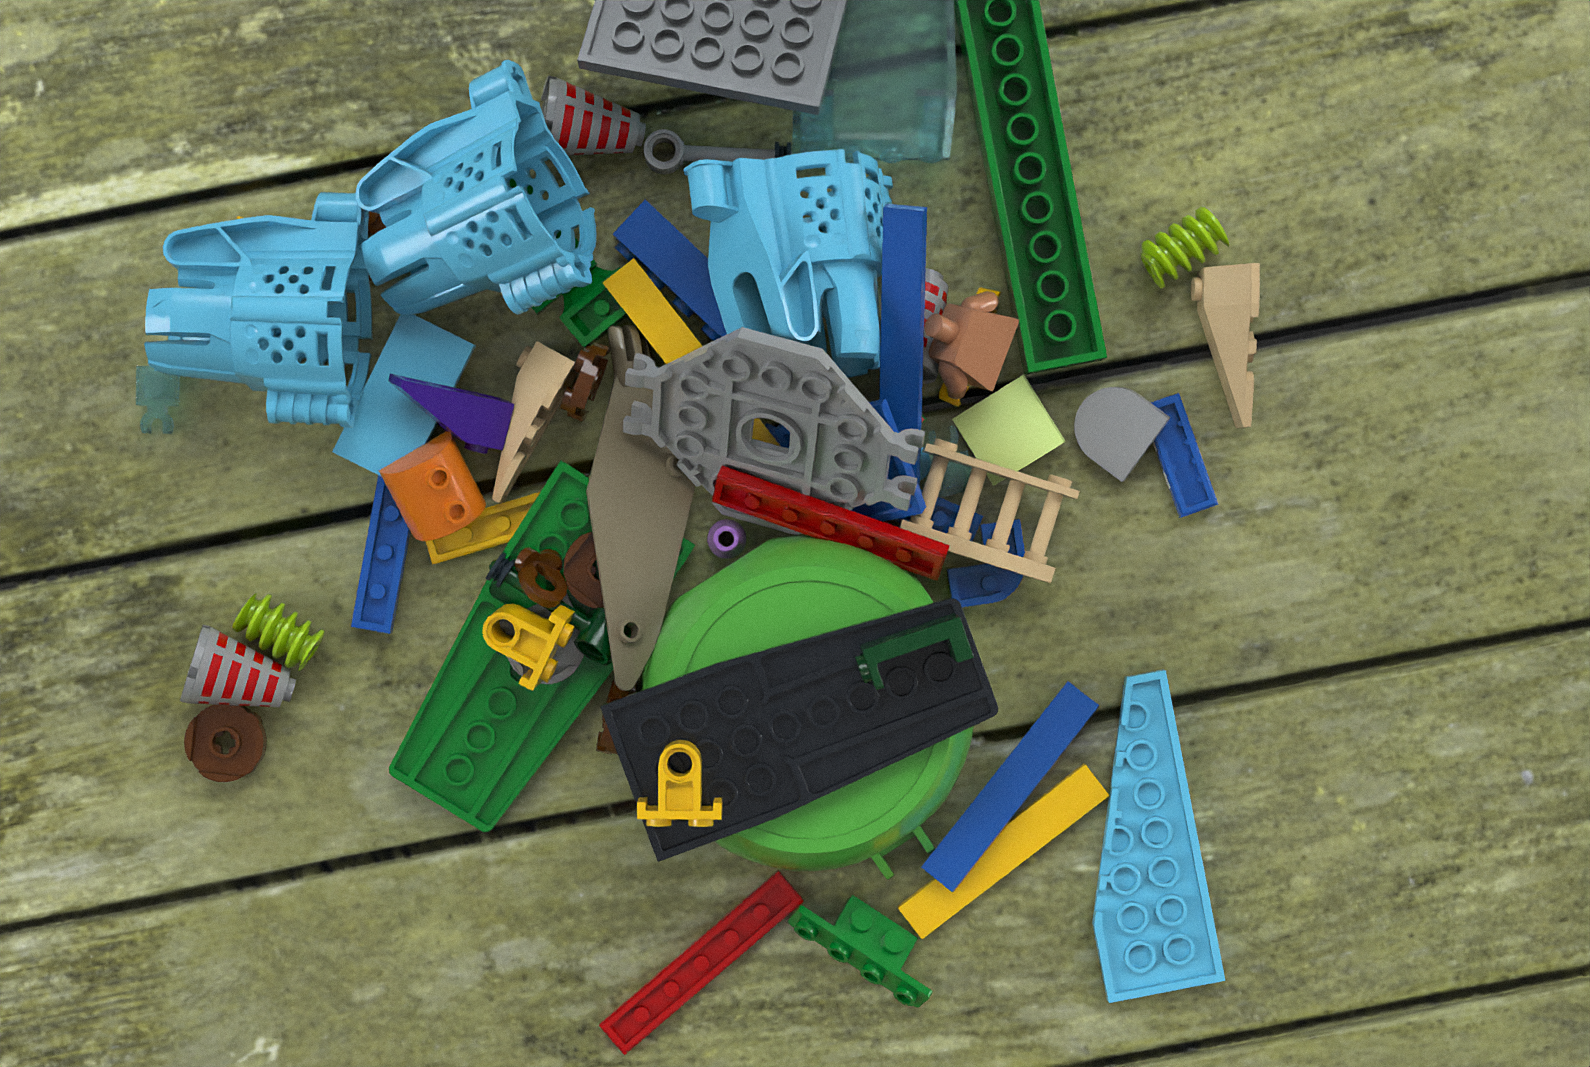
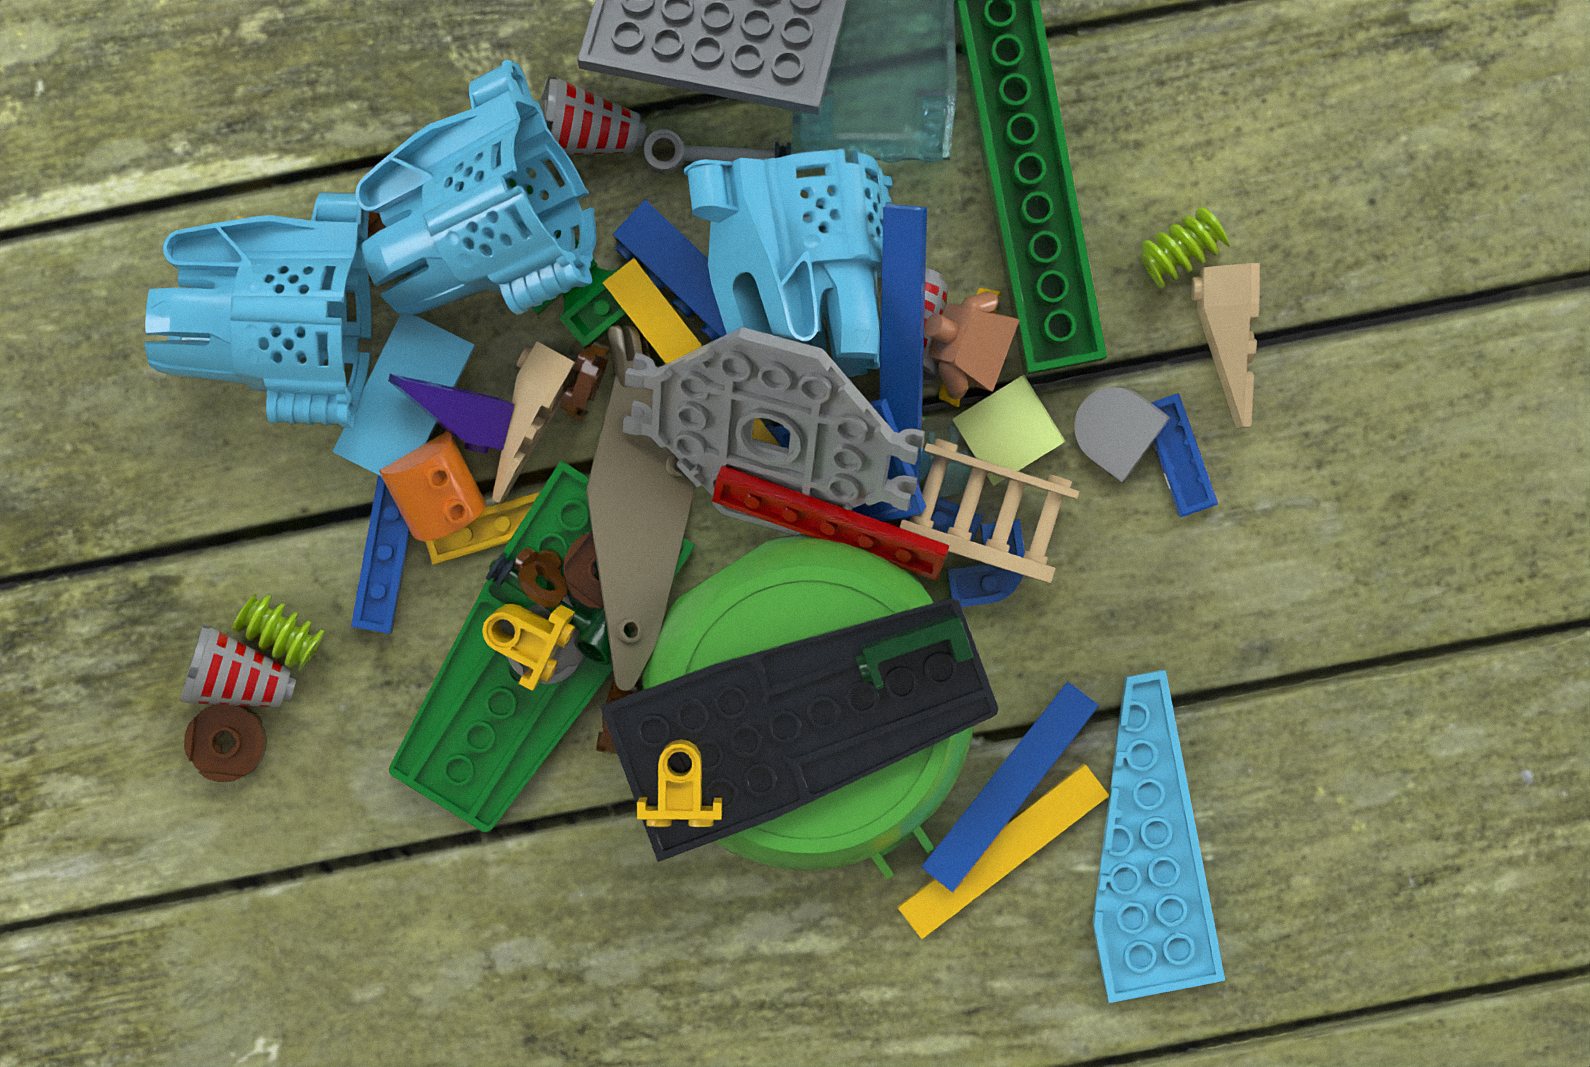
clear light blue plate [136,366,180,434] -> none
red tile [599,870,804,1055] -> none
medium lavender cone [707,519,746,559] -> none
green bracket [787,895,933,1008] -> none

